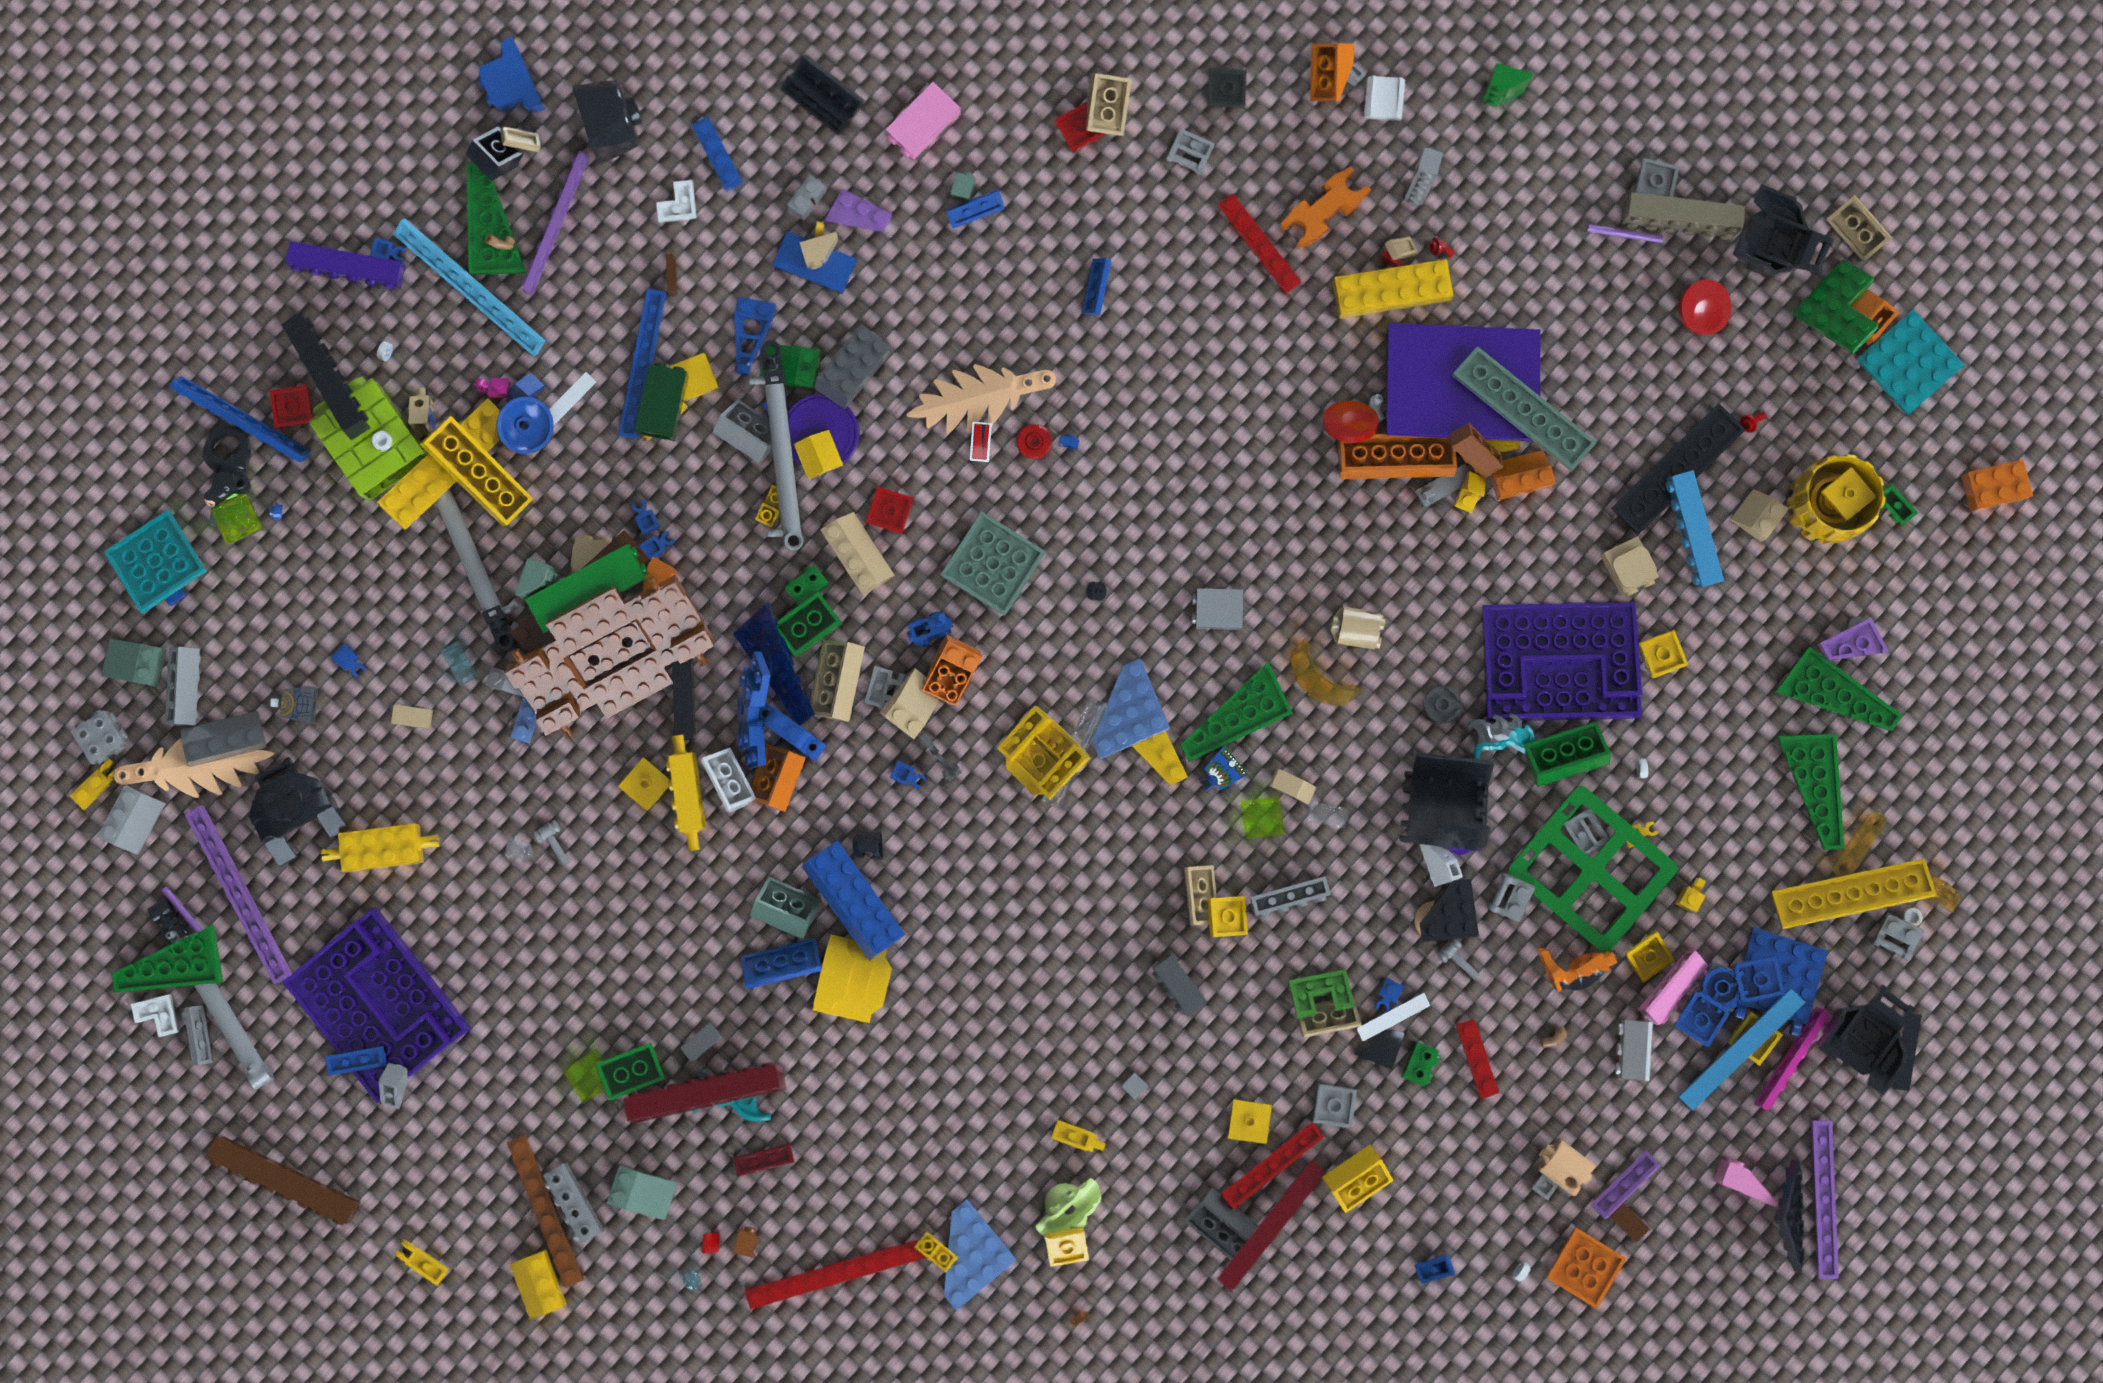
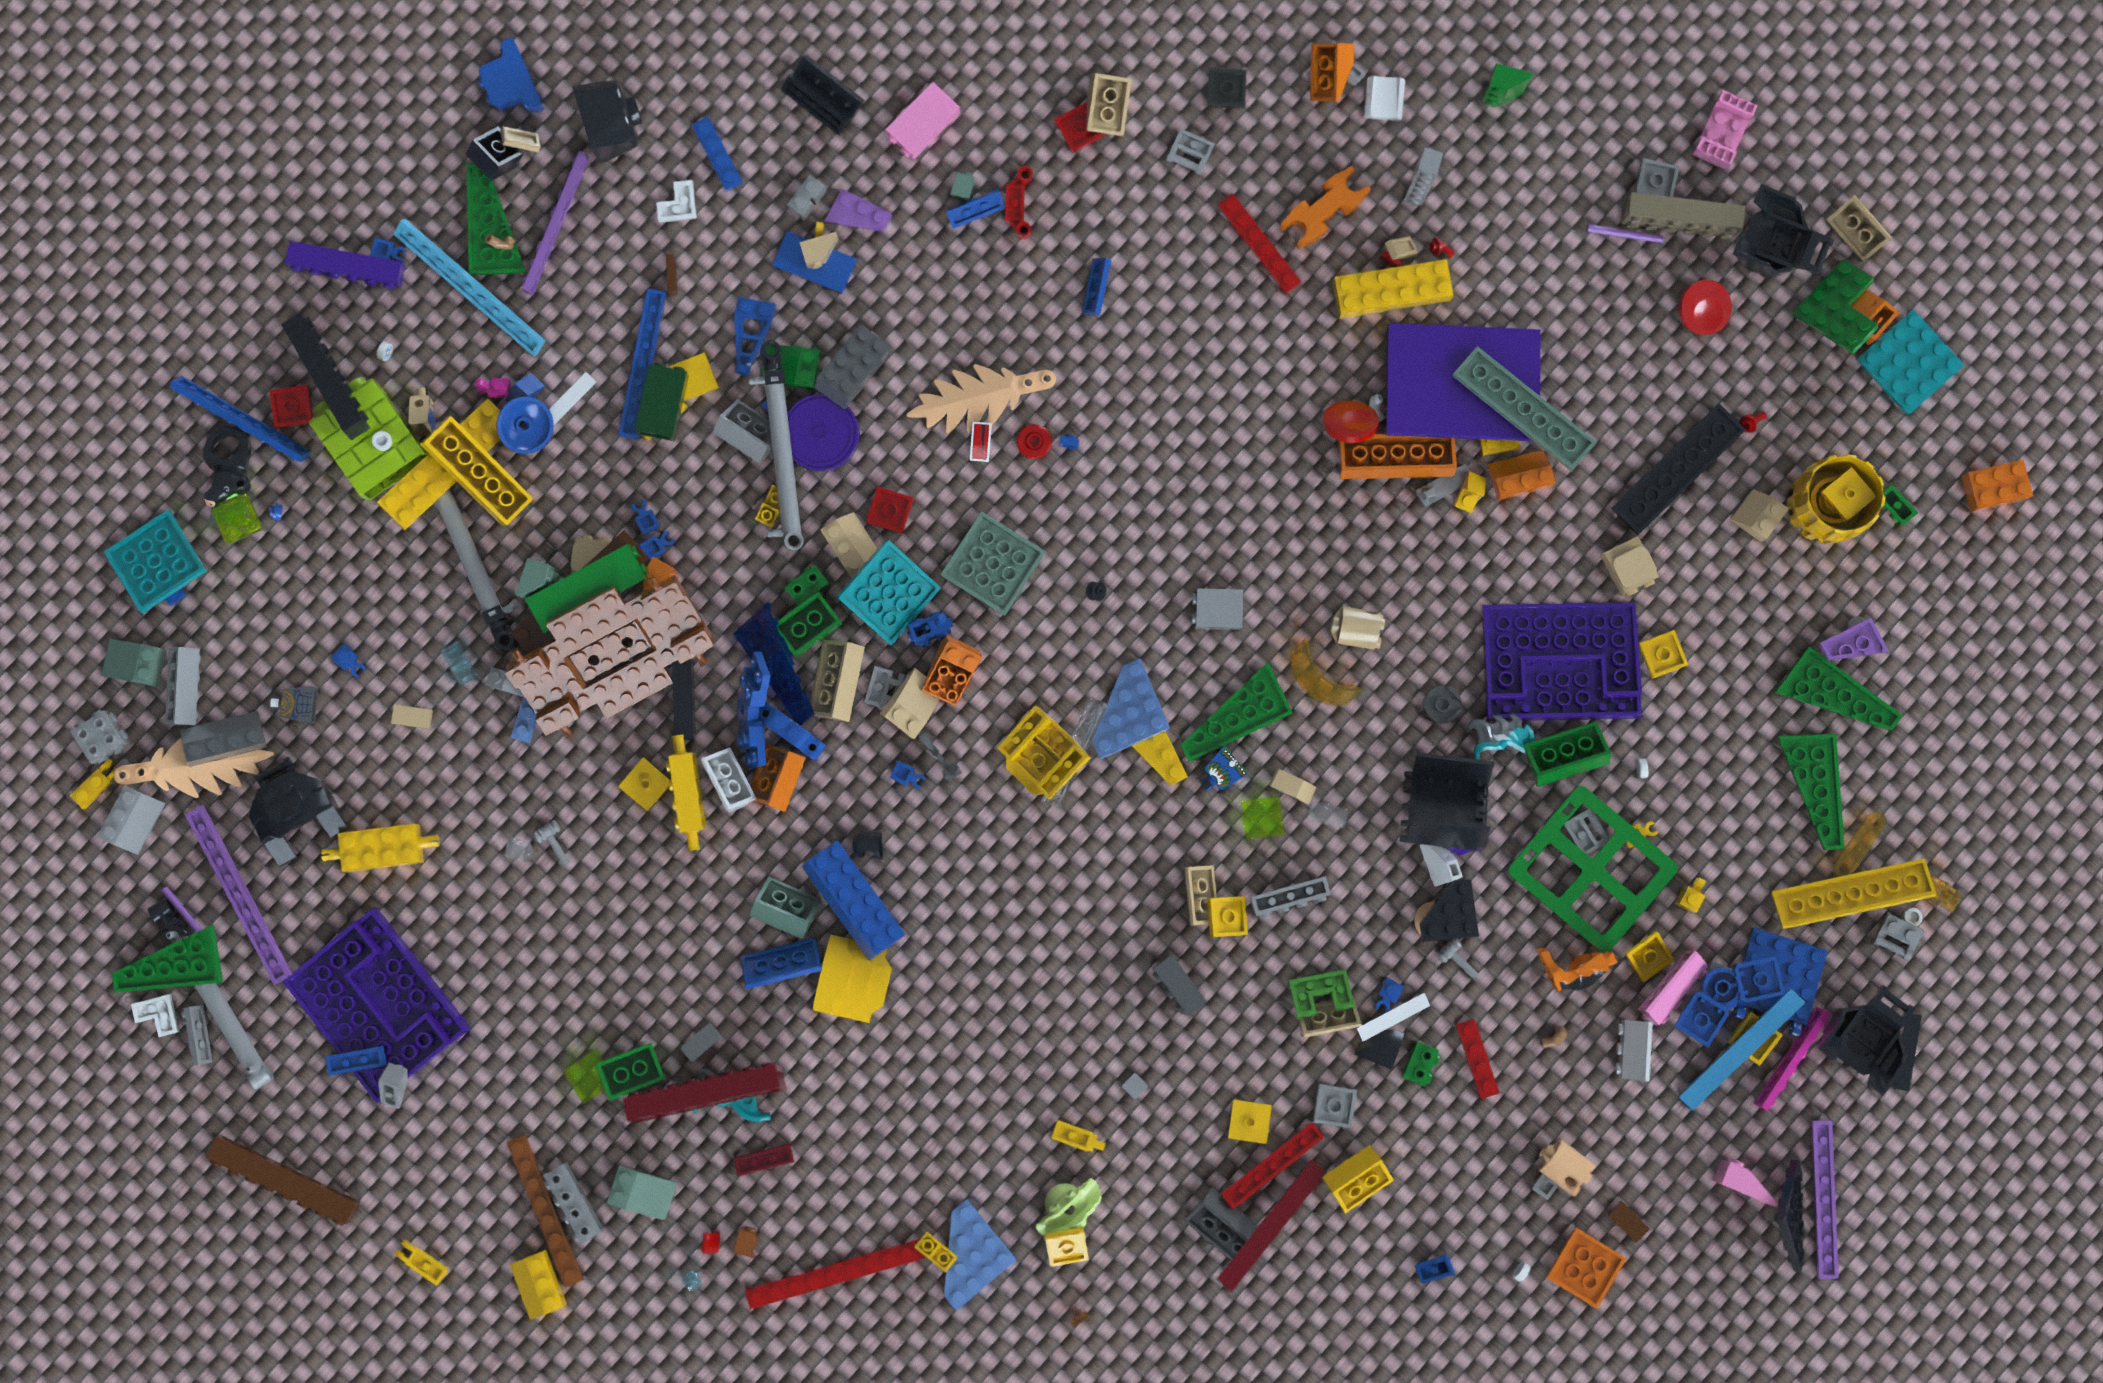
yellow slope [794,430,843,480] -> none
dark orange brick [1450,422,1504,478] -> none
light grey plate [1487,873,1535,922] -> none
medium lavender plate [1591,1151,1661,1220] -> none
dark azure brick [1666,470,1724,588] -> none
none -> teal plate [836,538,941,646]
none -> red plate [1005,166,1033,239]
none -> bright pink plate [1692,90,1758,171]

